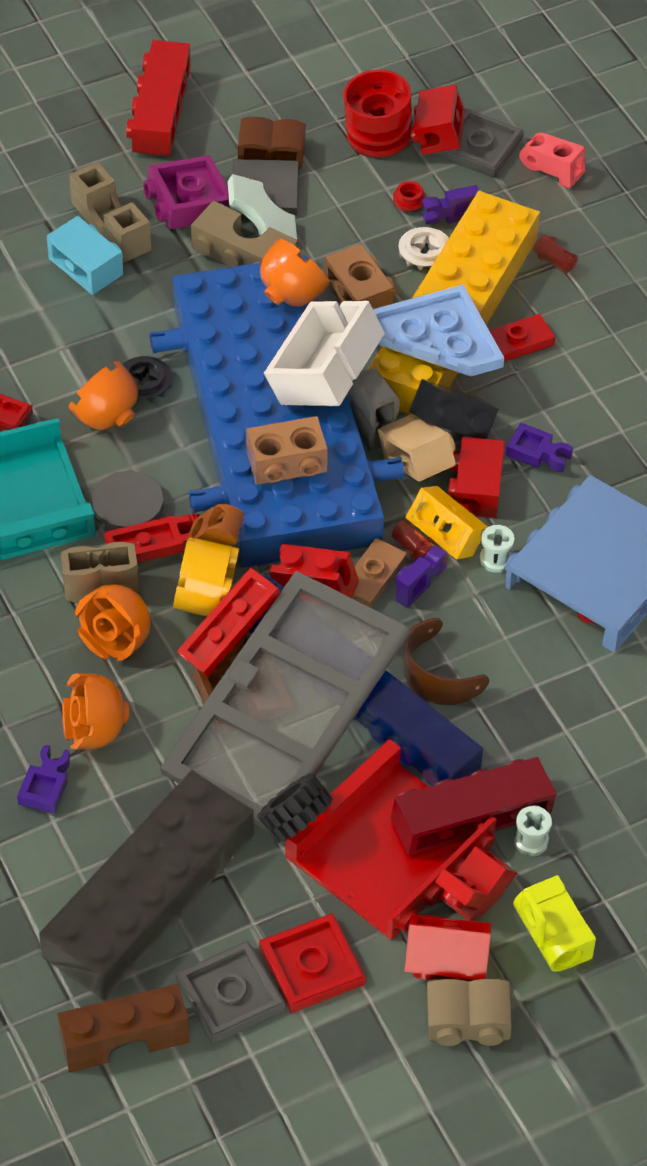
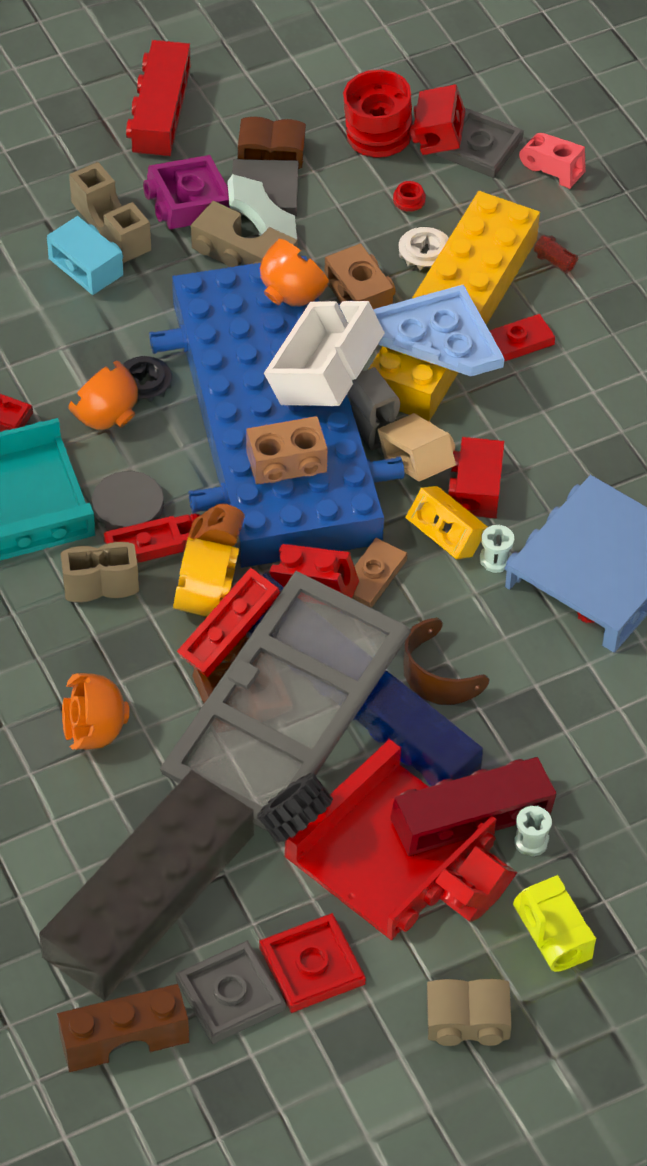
dark purple plate [17,745,70,814] -> none
orange cylinder [75,584,151,661] -> none
clear red pin [392,520,435,562] -> none
dark purple plate [395,545,447,608] -> none
brick [404,914,492,982] -> none
black brick [409,379,499,439] -> none
dark purple plate [422,185,479,224] -> none
dark purple plate [505,423,573,472] -> none

